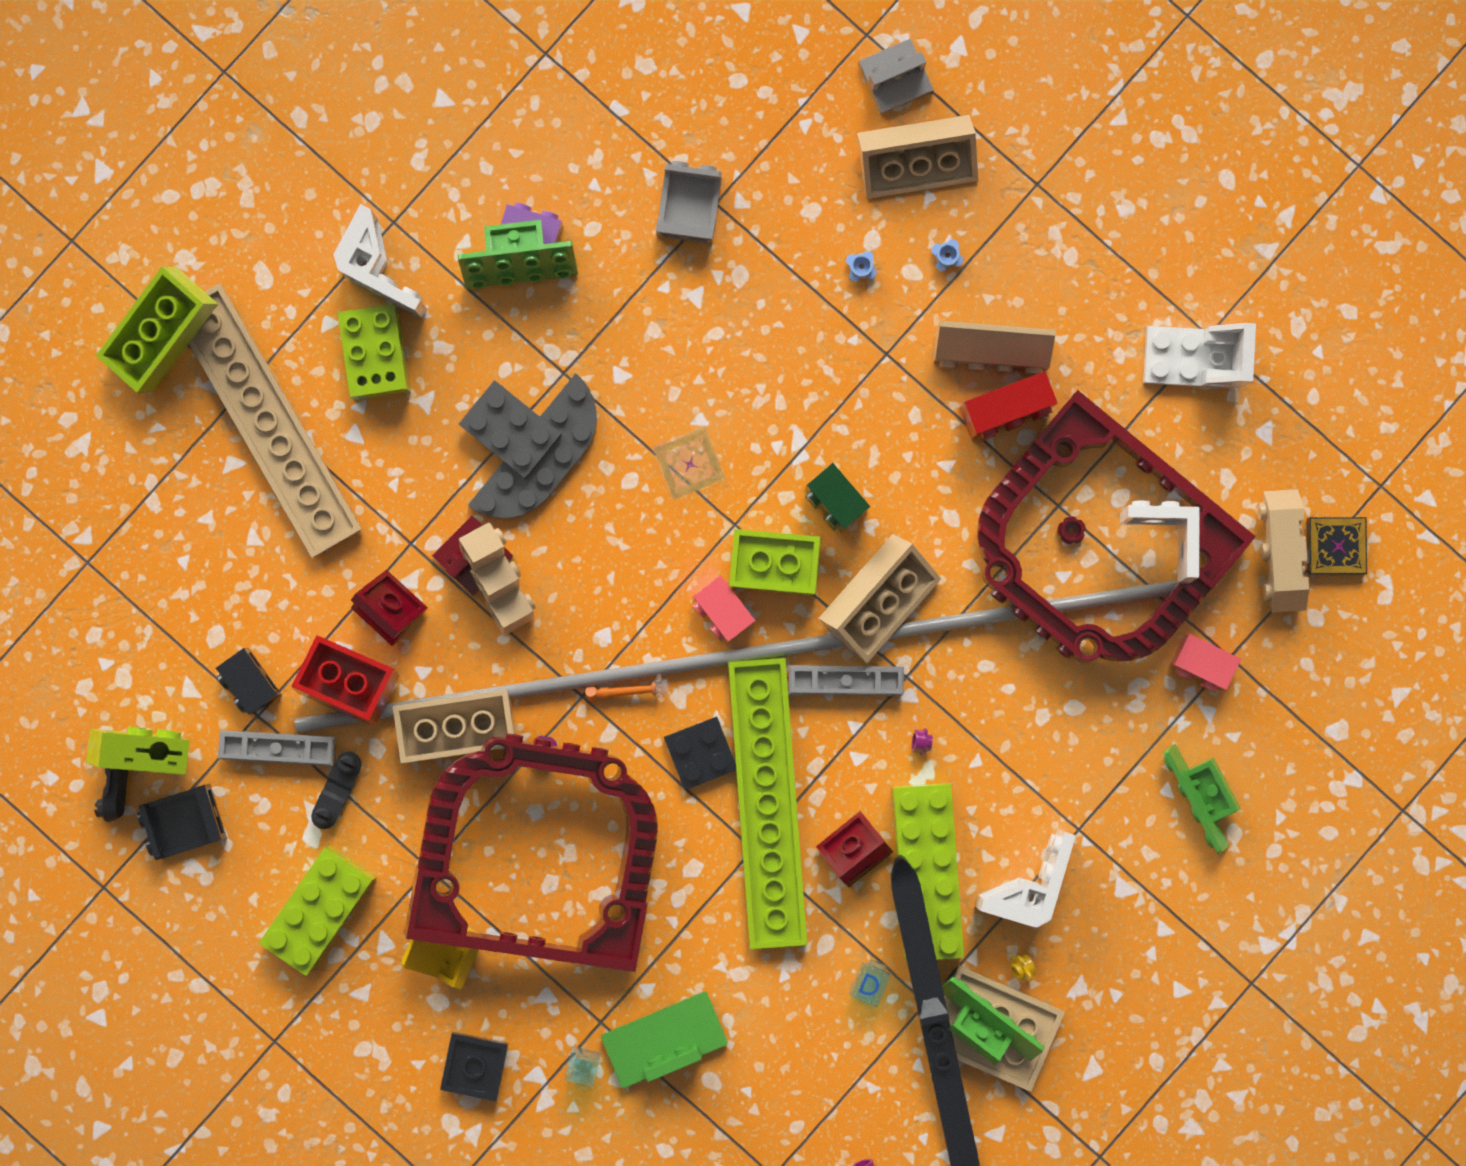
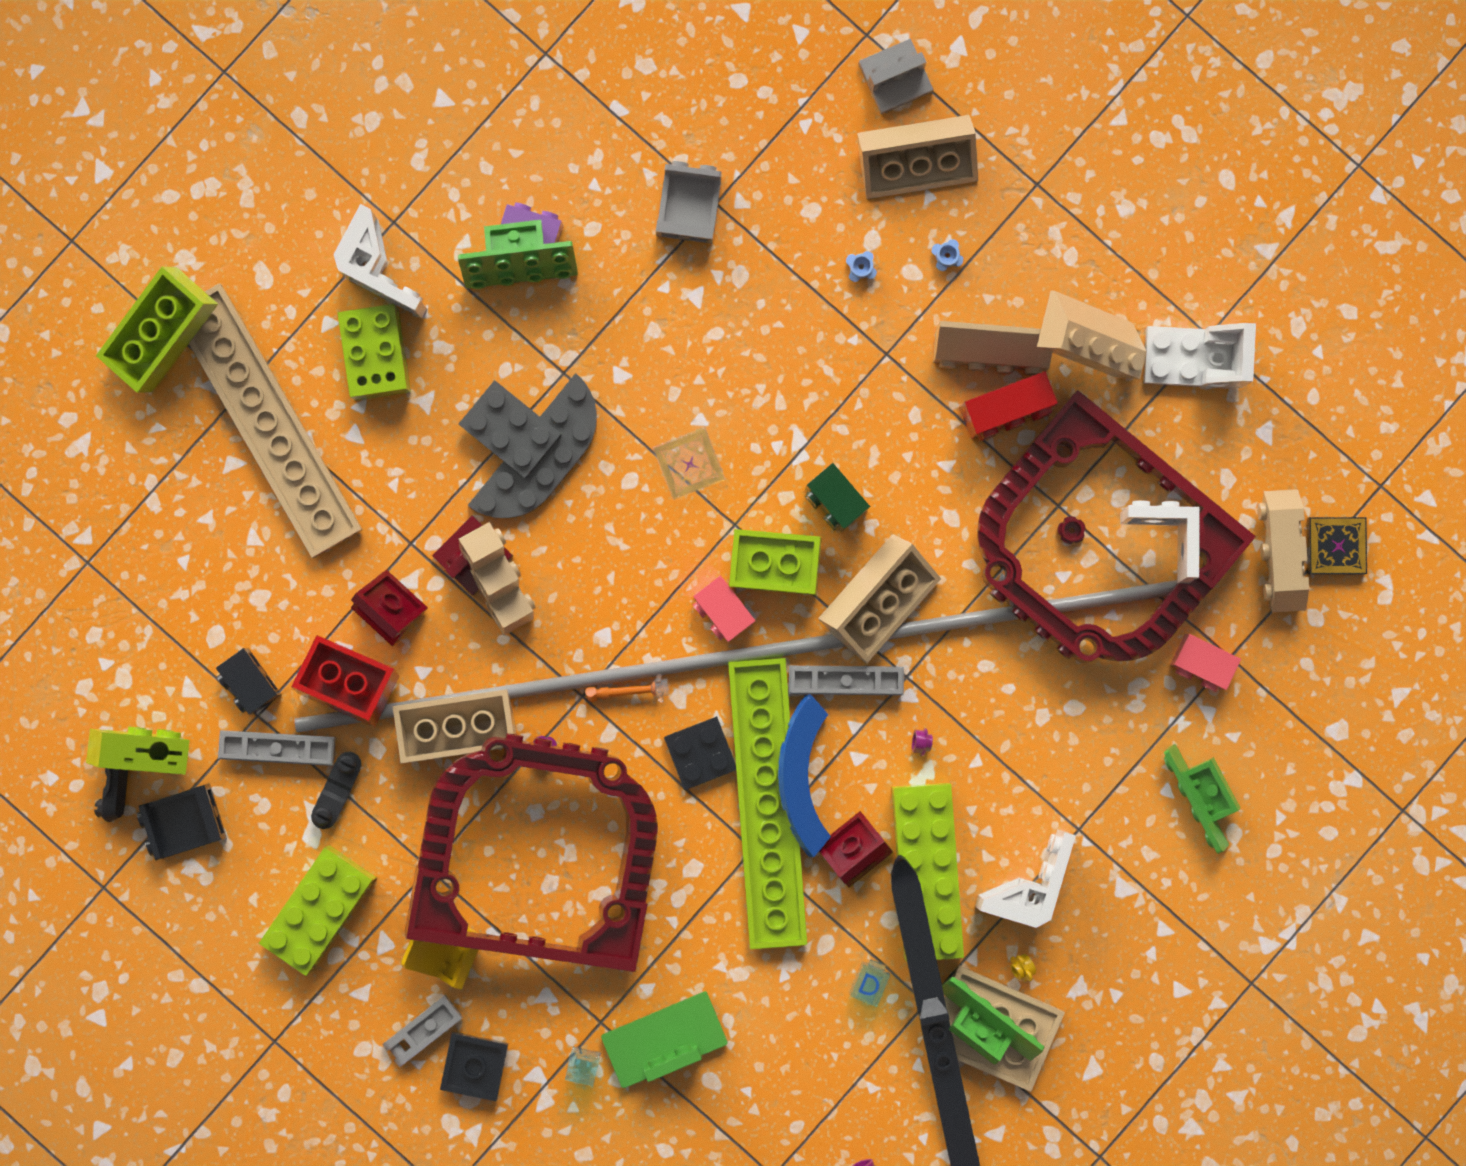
none -> light grey plate [382,995,463,1067]
none -> blue tile [778,694,831,857]
none -> tan slope [1037,291,1147,379]

